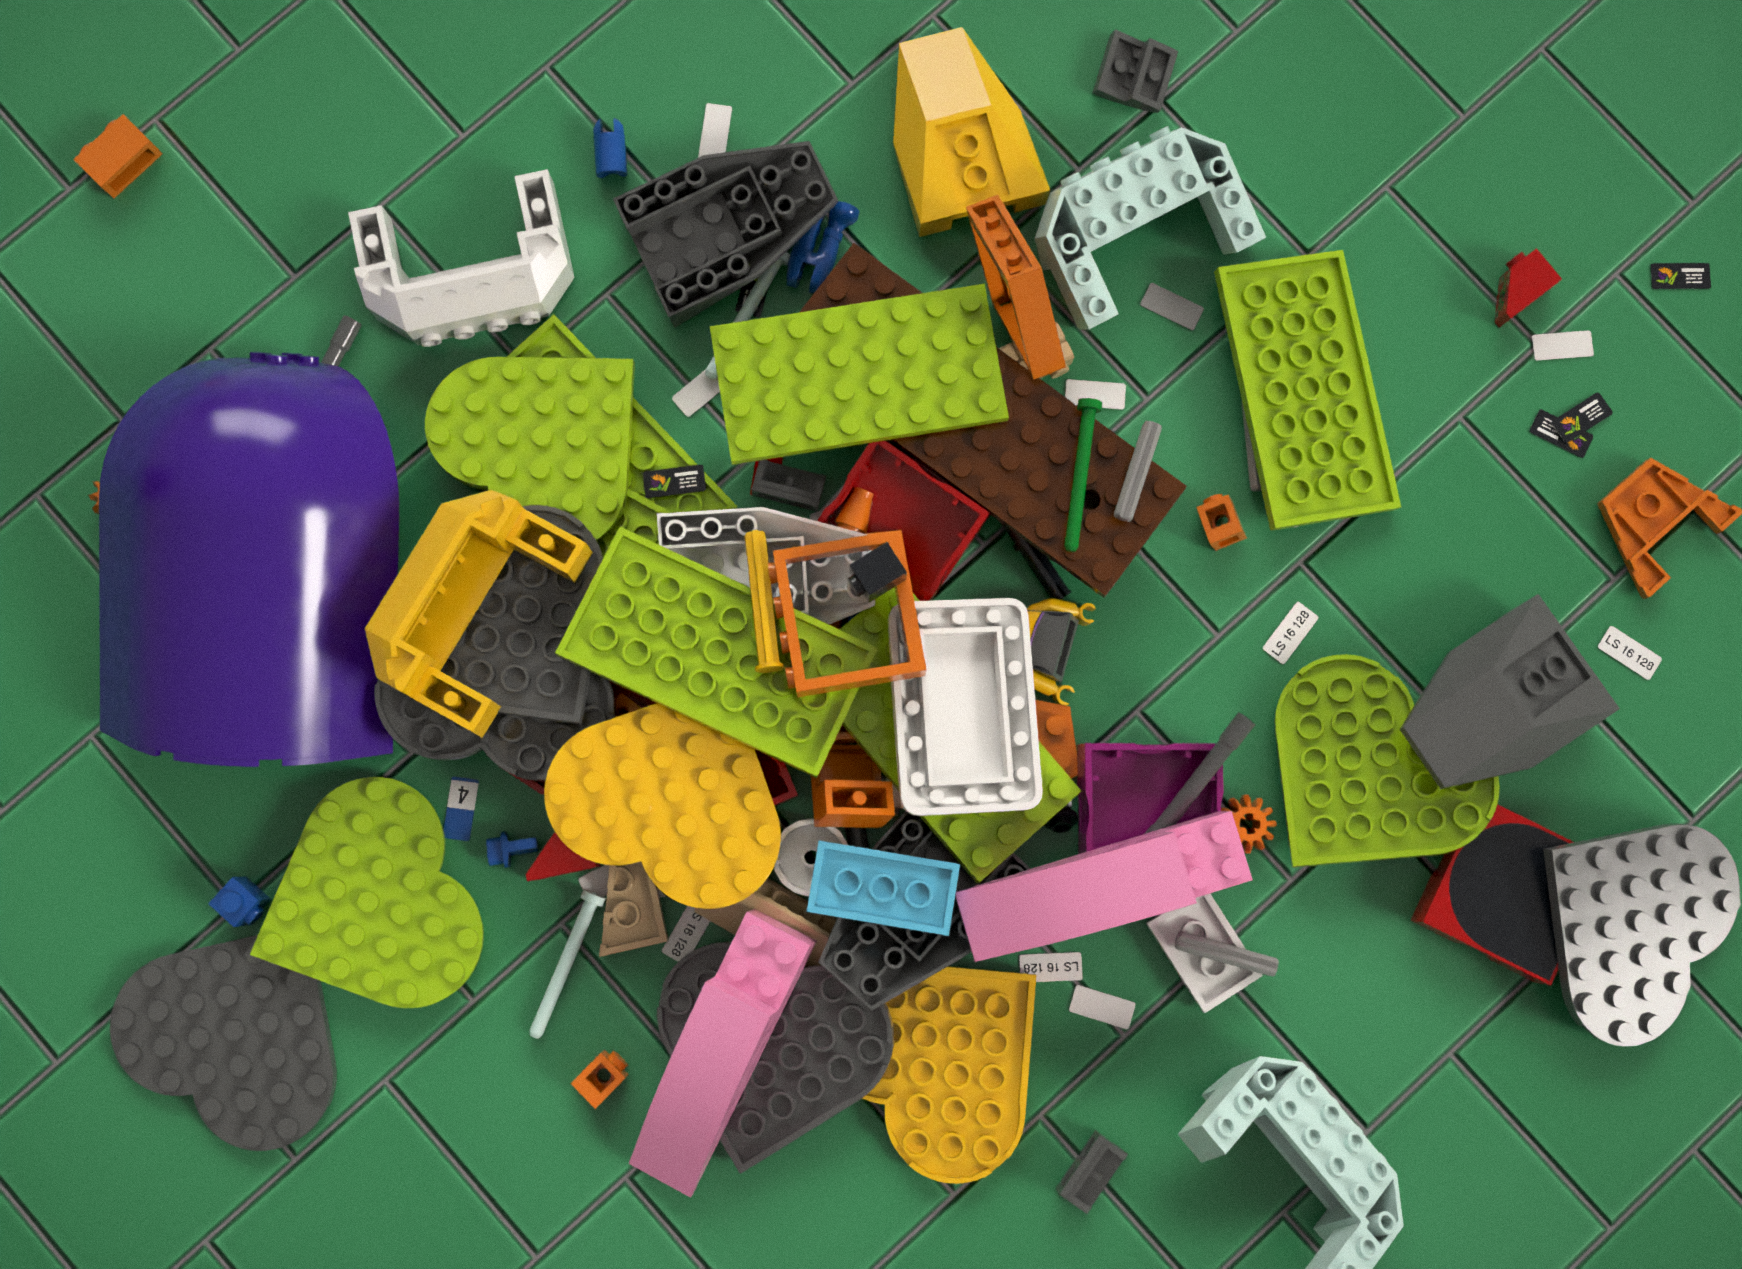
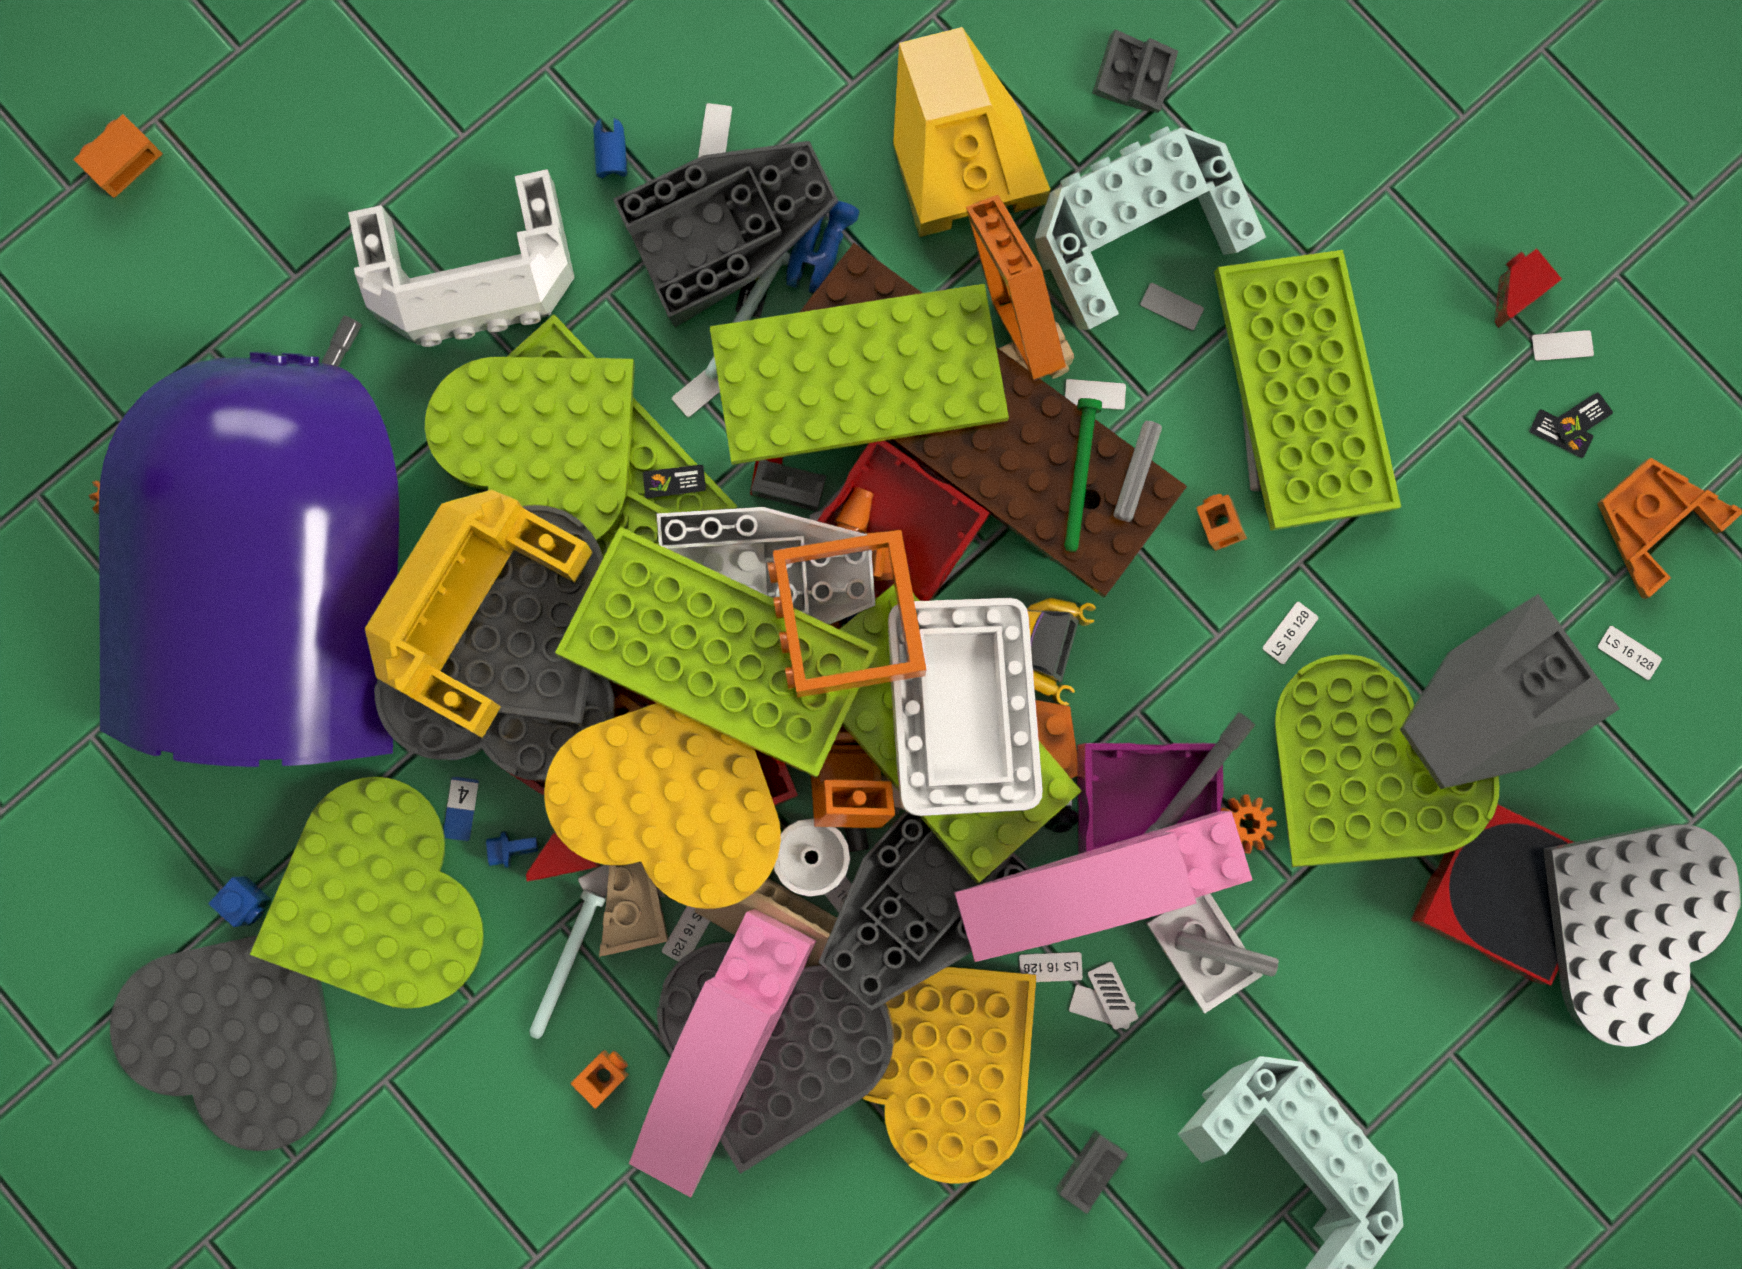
yellow axle [744,530,784,673] -> none
medium azure plate [807,841,960,936] -> none
black brick [847,542,907,603] -> none
black pin [998,520,1071,600] -> none
black sticker [1651,263,1711,289] -> none
none -> white sticker [1088,962,1138,1030]

